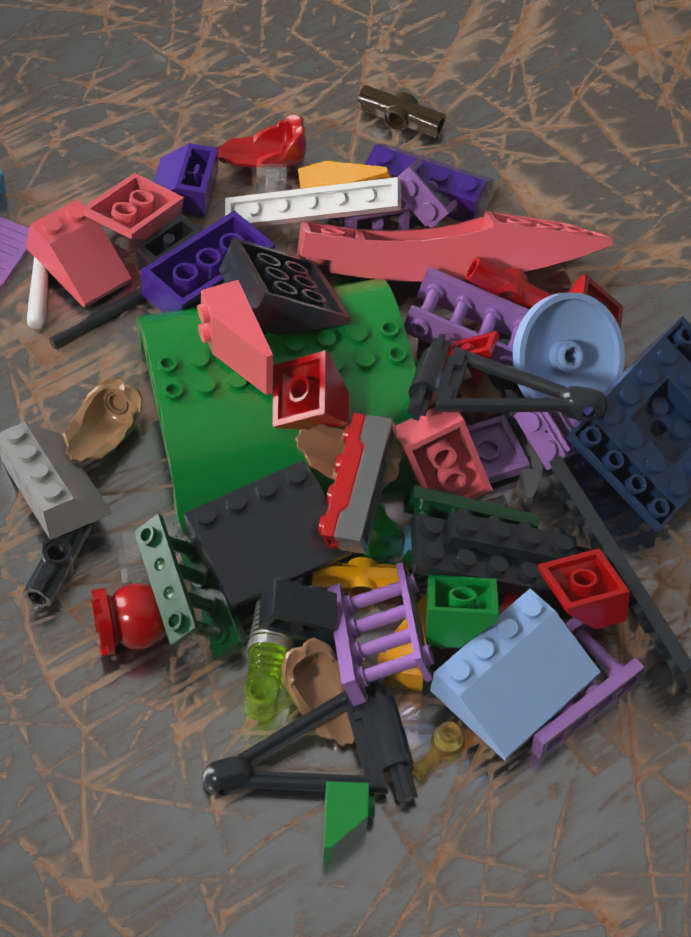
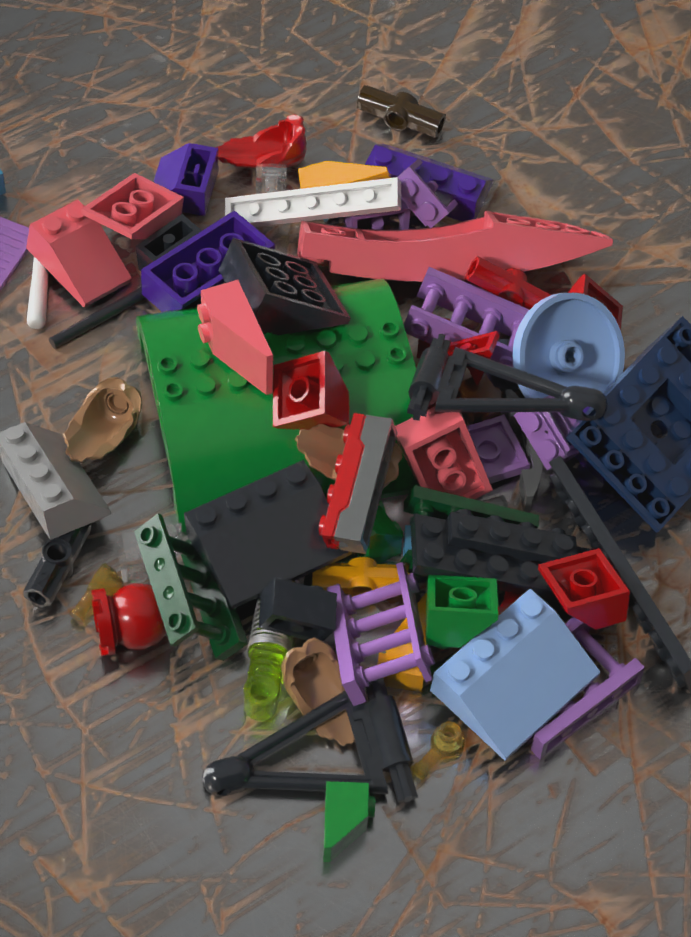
none -> clear yellow bar [69,563,124,623]

